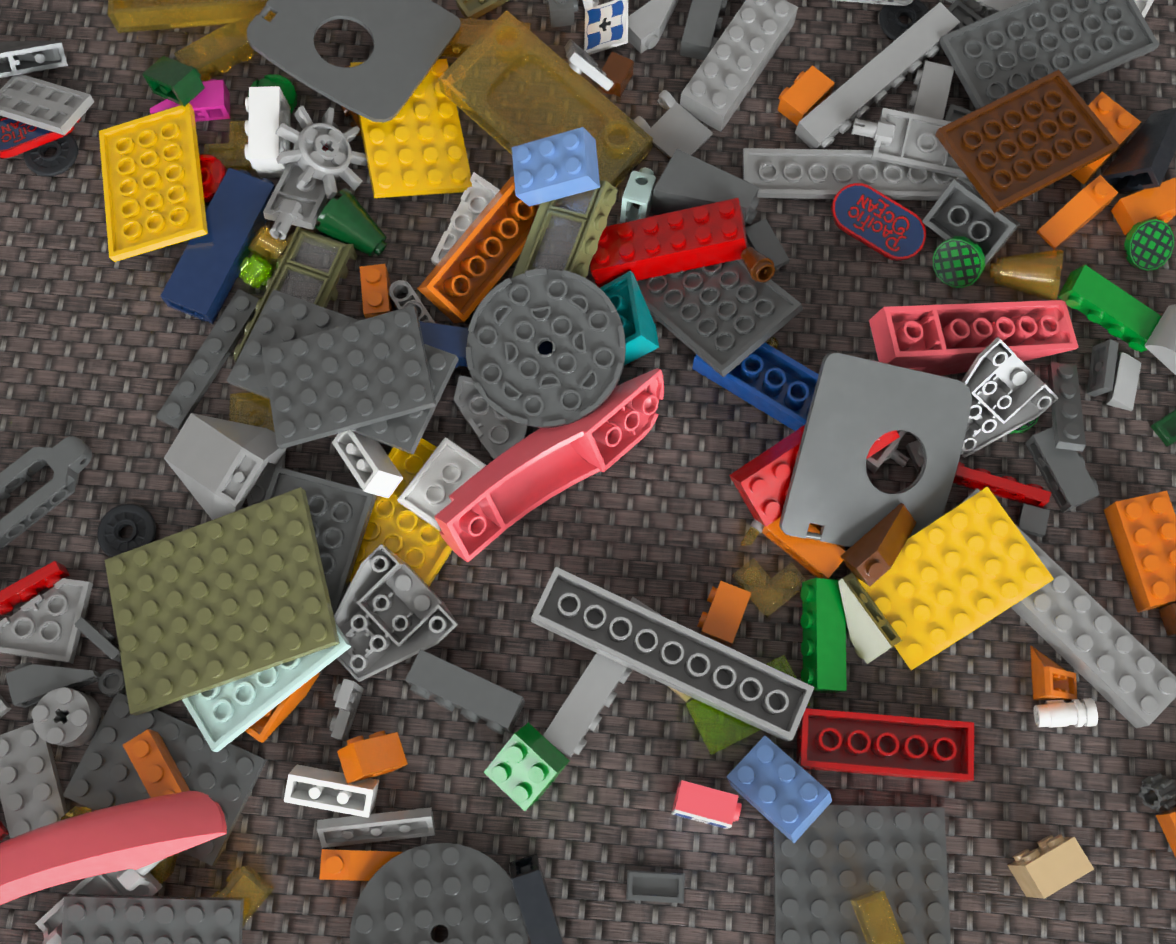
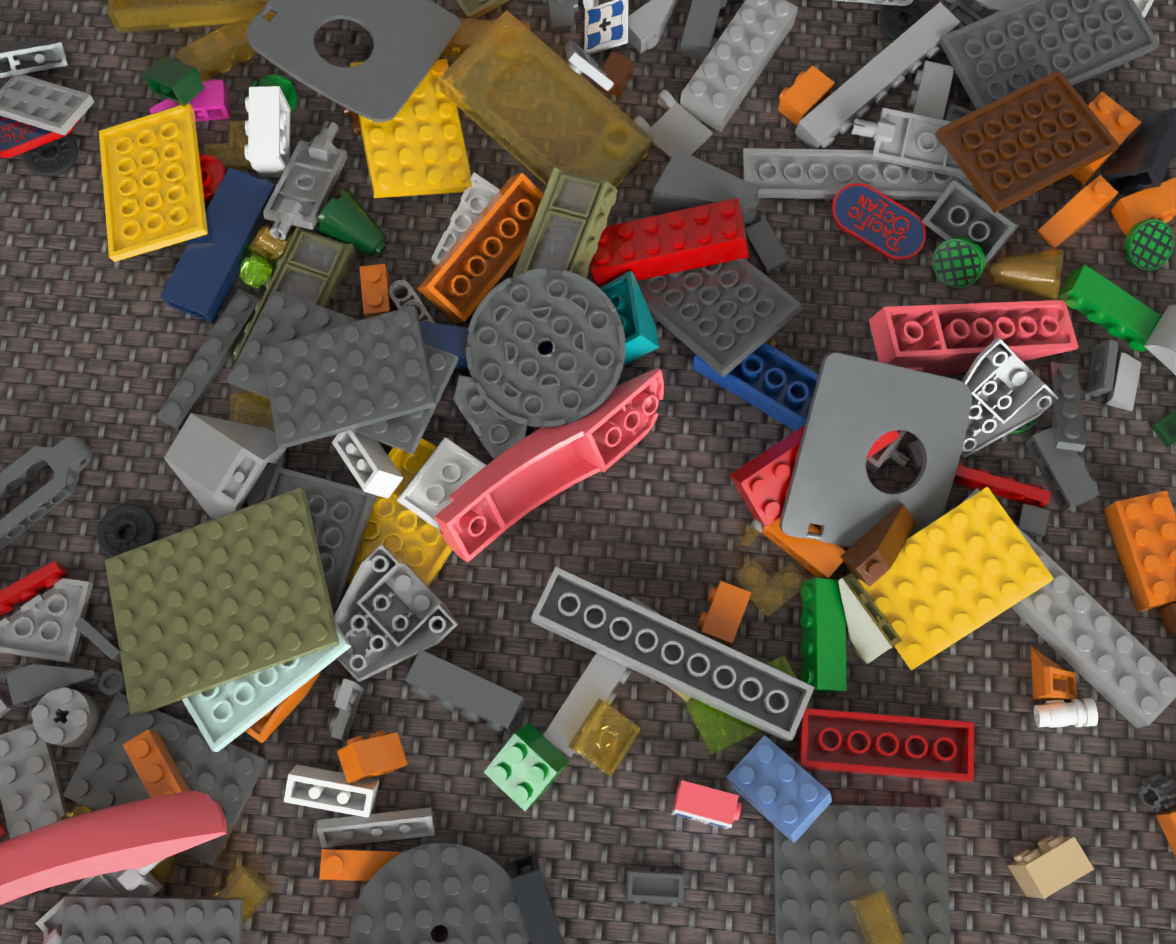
light grey gear [275,106,367,199] -> none
medium blue brick [512,127,600,207] -> none
light aqua torso [620,167,656,223] -> none
reddish brown cone [741,247,775,282] -> none
none -> clear yellow tile [568,699,641,776]

